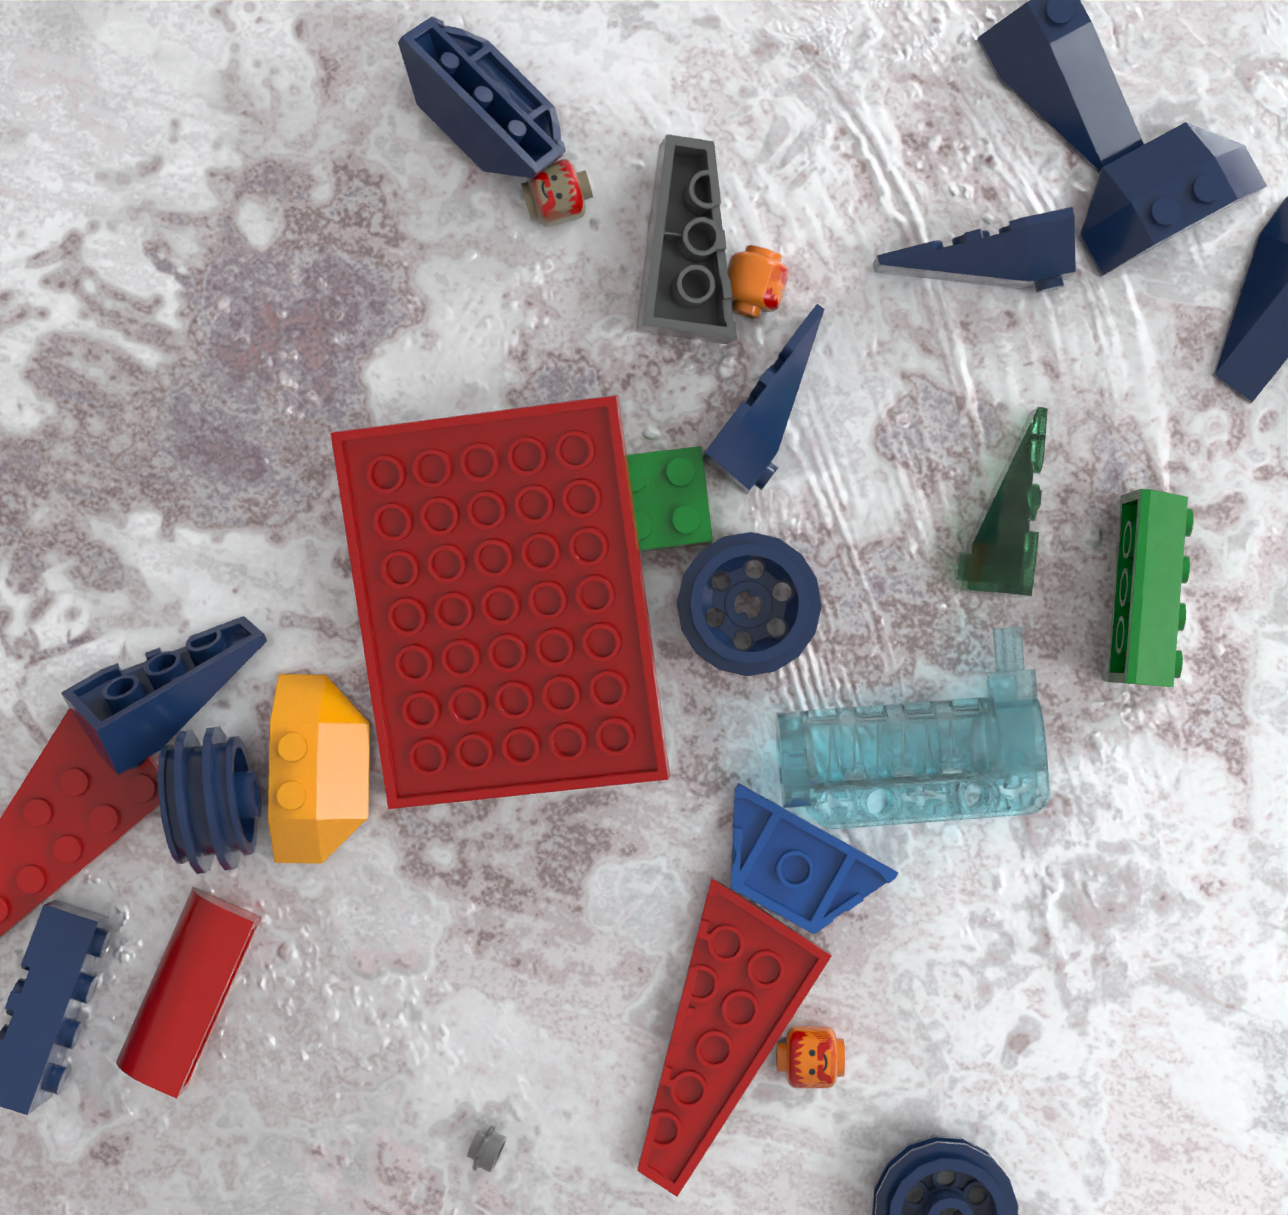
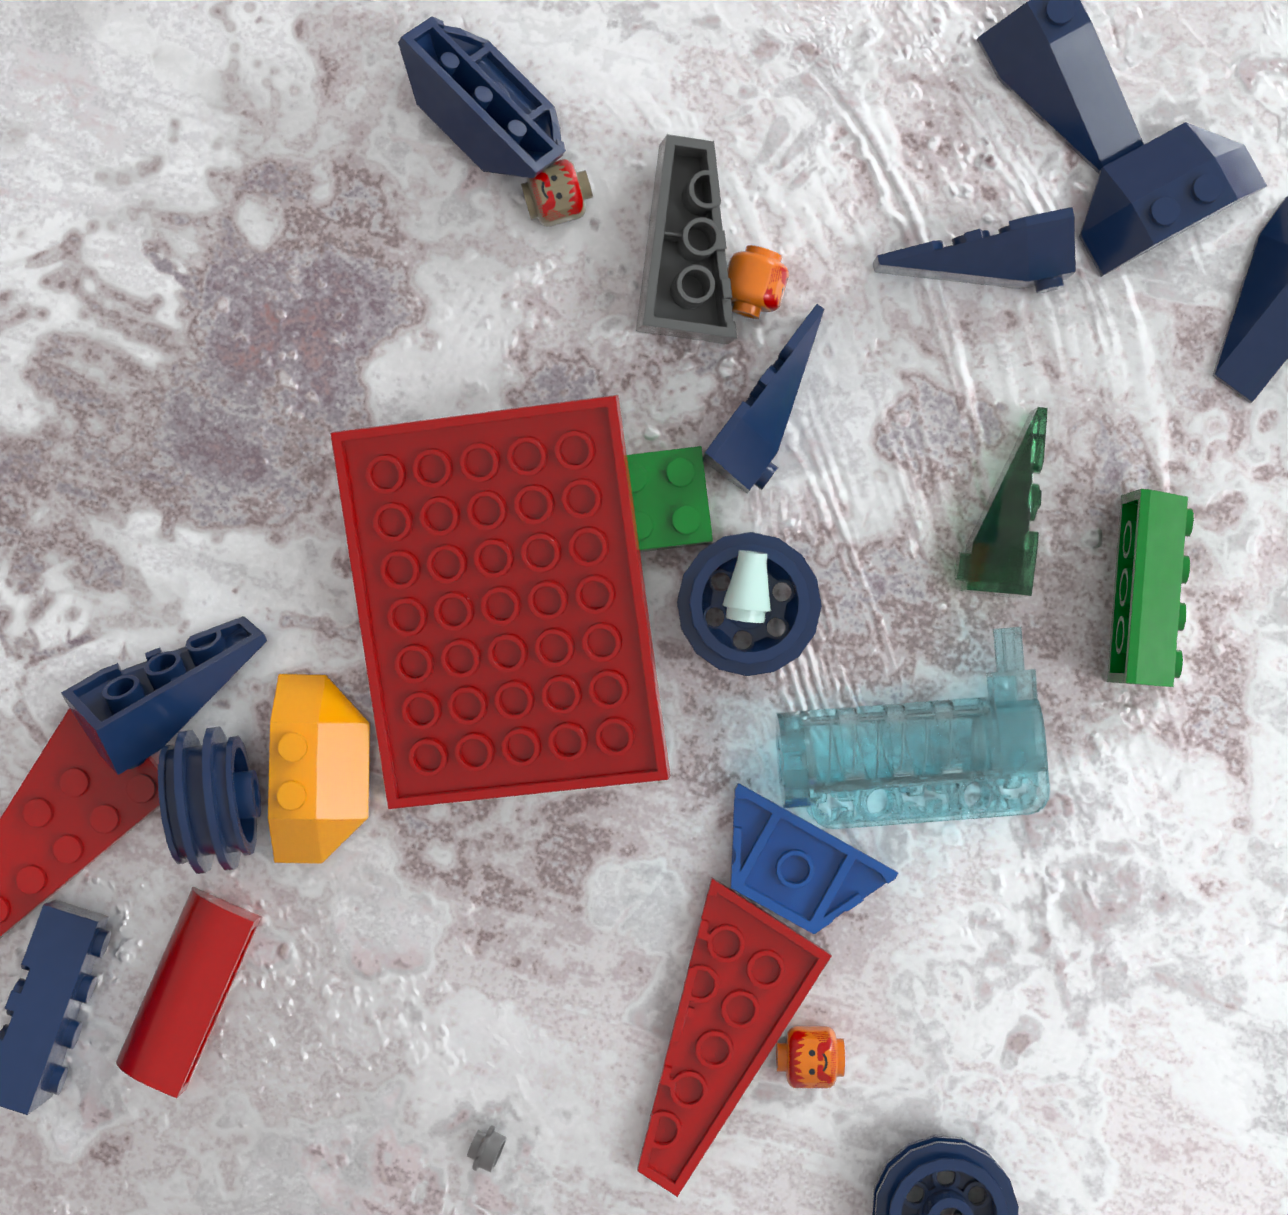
none -> light aqua cone [722,550,771,623]

